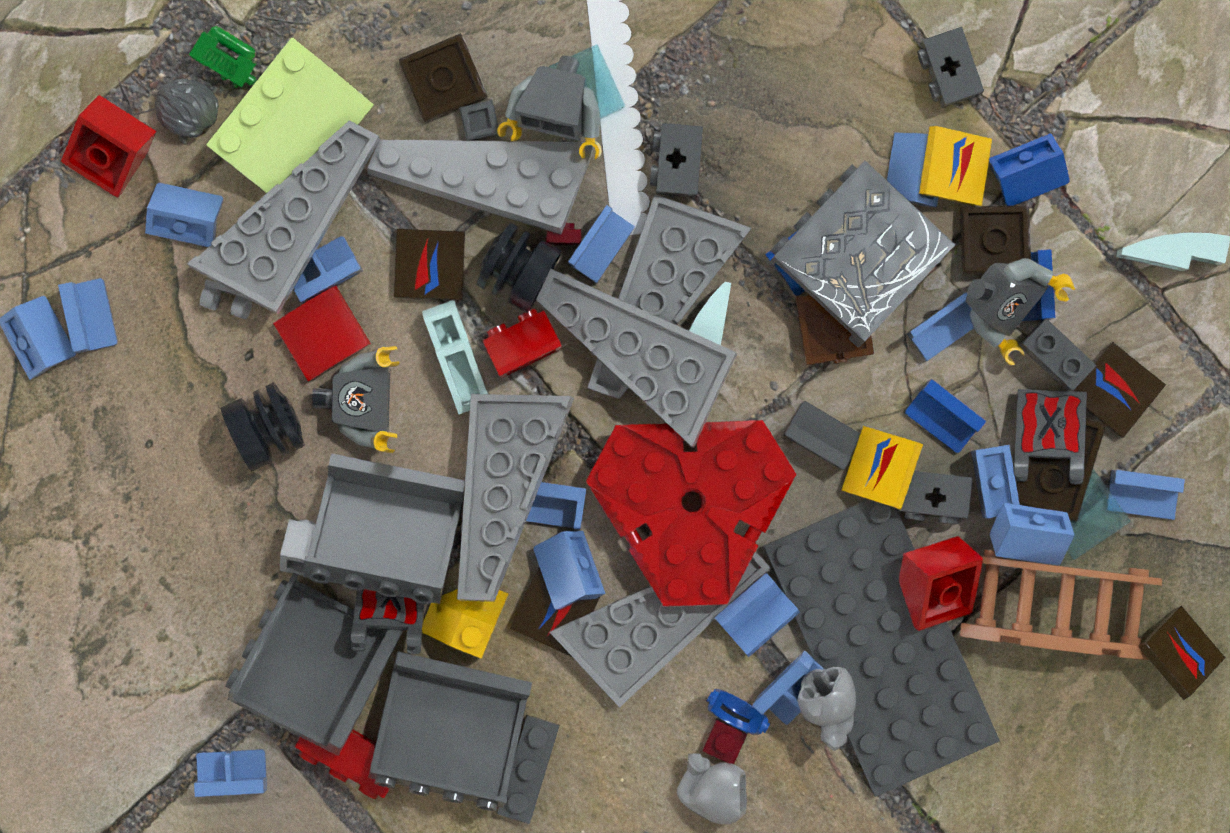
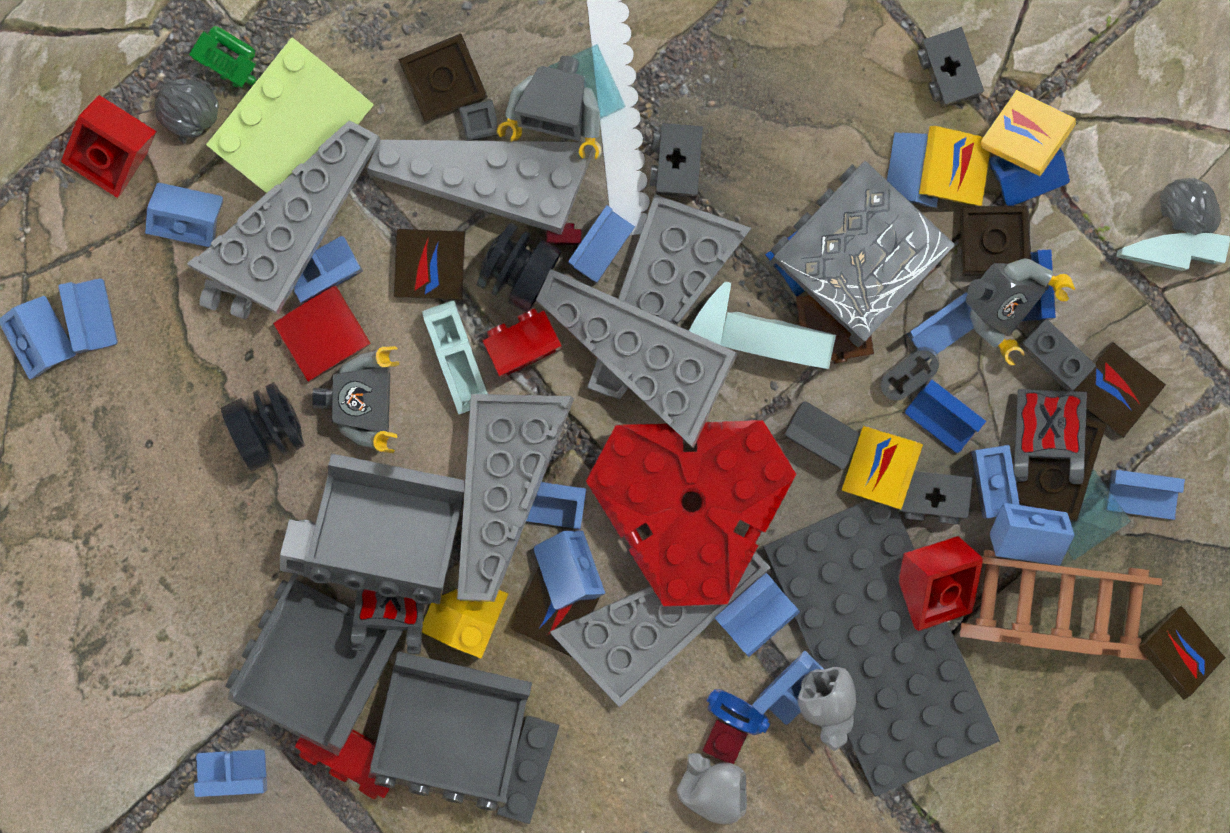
none -> light aqua slope [721,312,836,369]
none -> dark grey beam [881,347,939,401]
none -> yellow tile [981,90,1076,176]
none -> dark grey hair [1160,178,1222,235]

